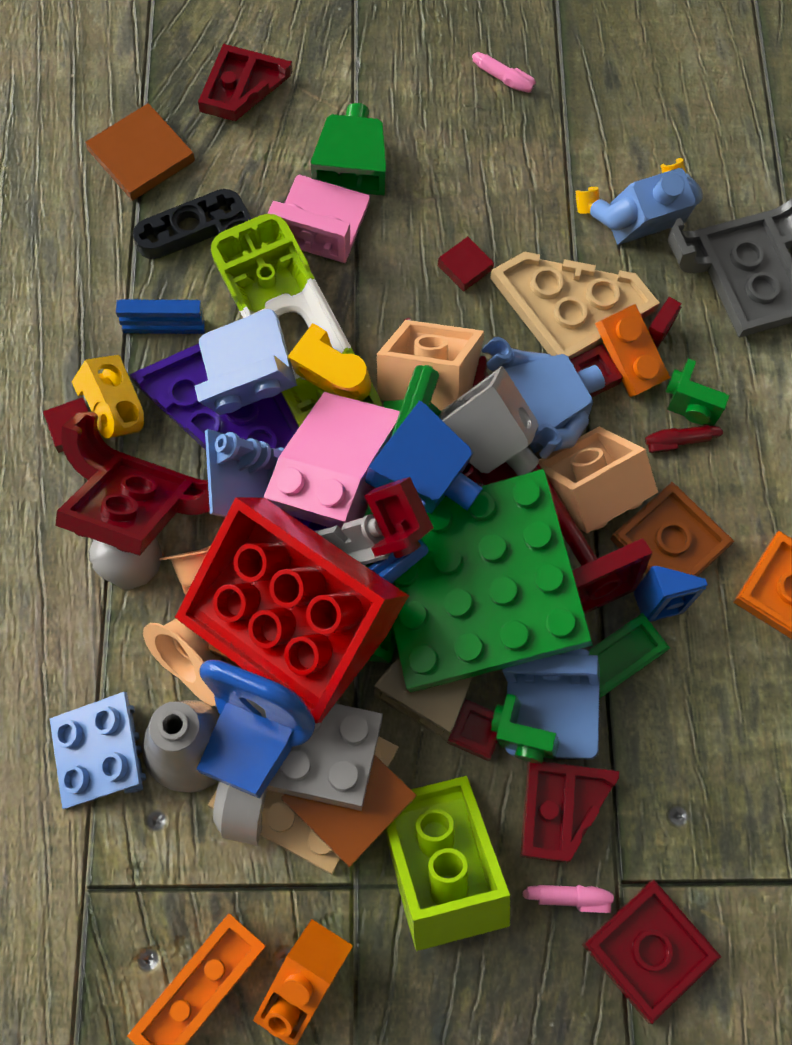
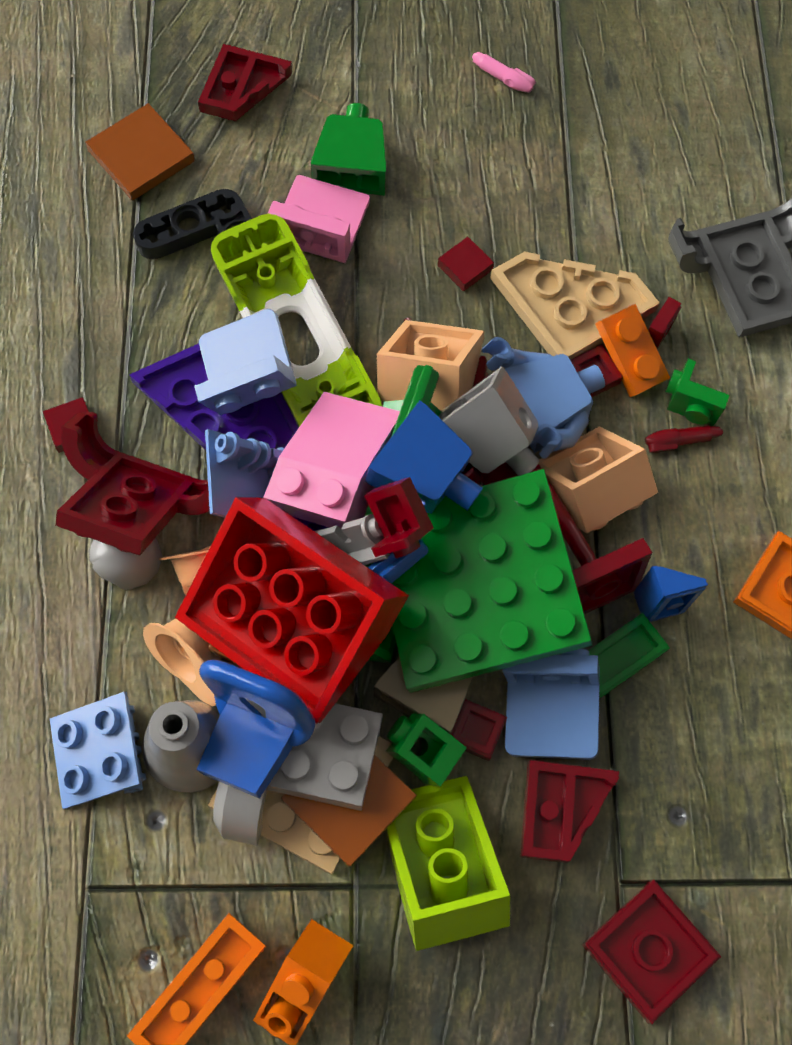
yellow leg [72,355,144,438] -> none
blue tile [116,299,205,334] -> none
yellow leg [288,323,371,401] -> none
green bracket [491,694,559,764] -> none
bright pink piece [522,885,614,913] -> none
medium blue torso [575,158,703,245] -> none
dark orange tile [610,482,735,577] -> none
none -> green brick [386,713,467,787]

